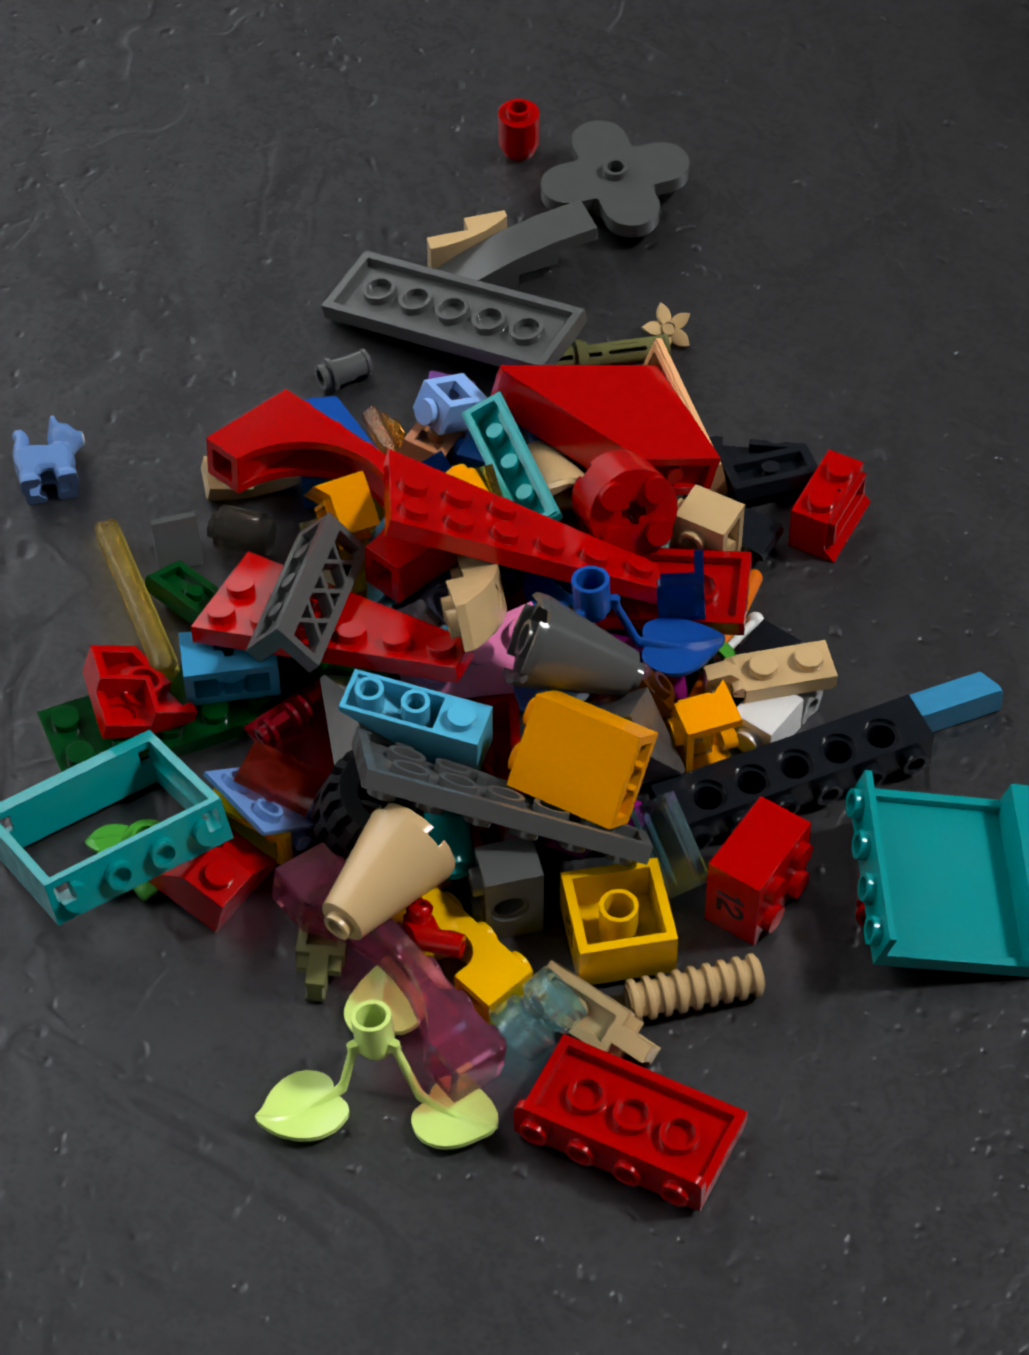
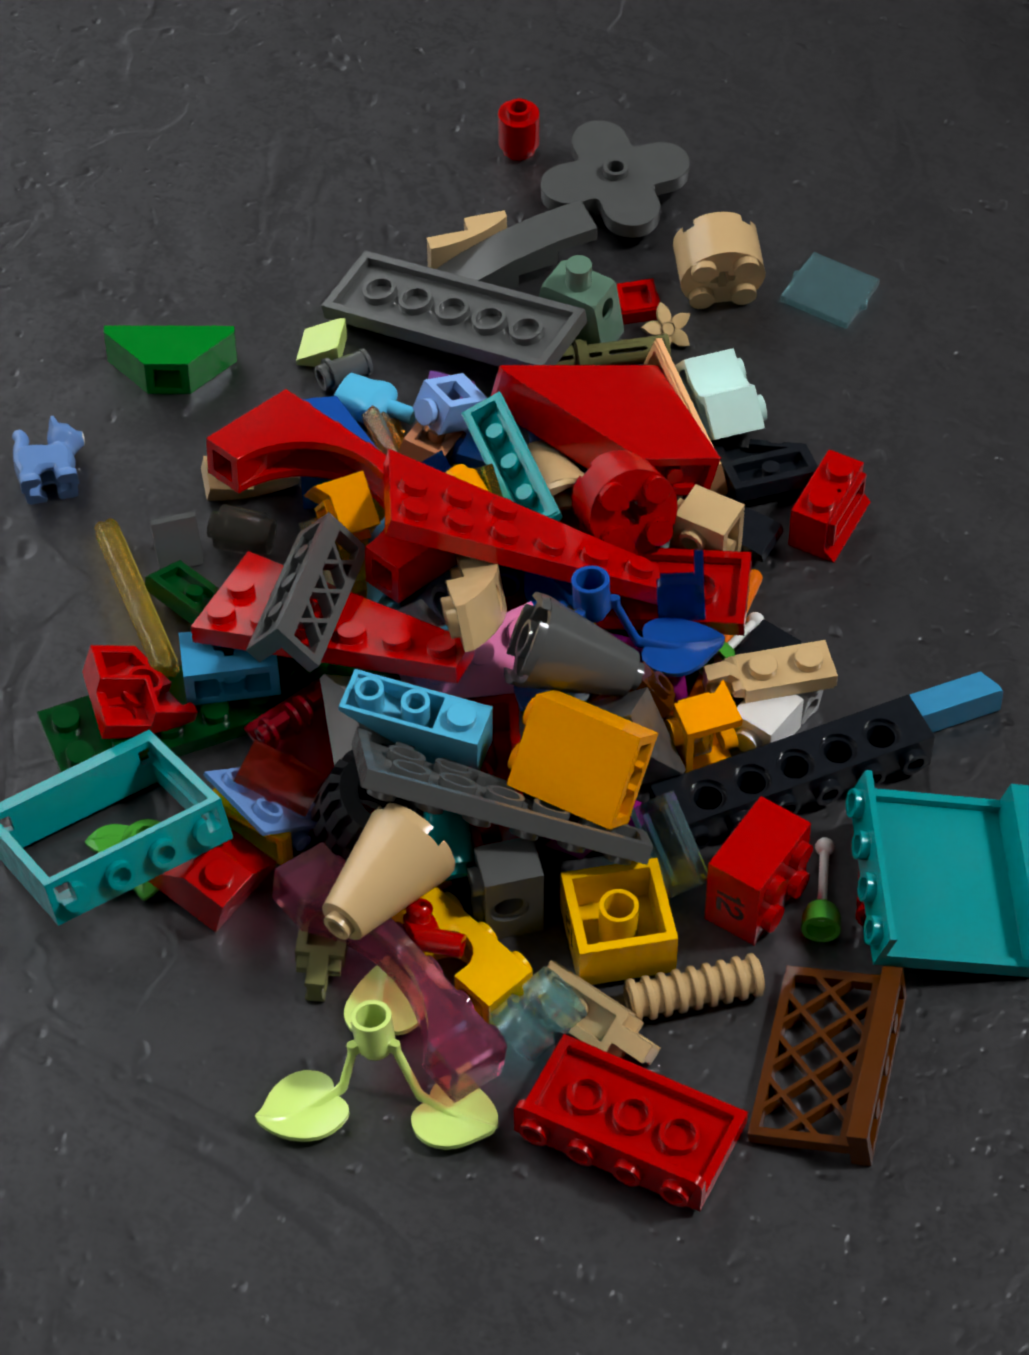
none -> green slope [103,325,237,394]
none -> yellowish green slope [296,318,347,367]
none -> medium azure piece [334,373,416,425]
none -> sand green torso [539,255,624,357]
none -> red tile [617,278,660,325]
none -> tan brick [673,212,765,309]
none -> light aqua brick [675,348,767,440]
none -> reddish brown fence [747,965,907,1166]
none -> clear light blue piece [781,252,880,329]
none -> bright green hinge [801,837,841,942]

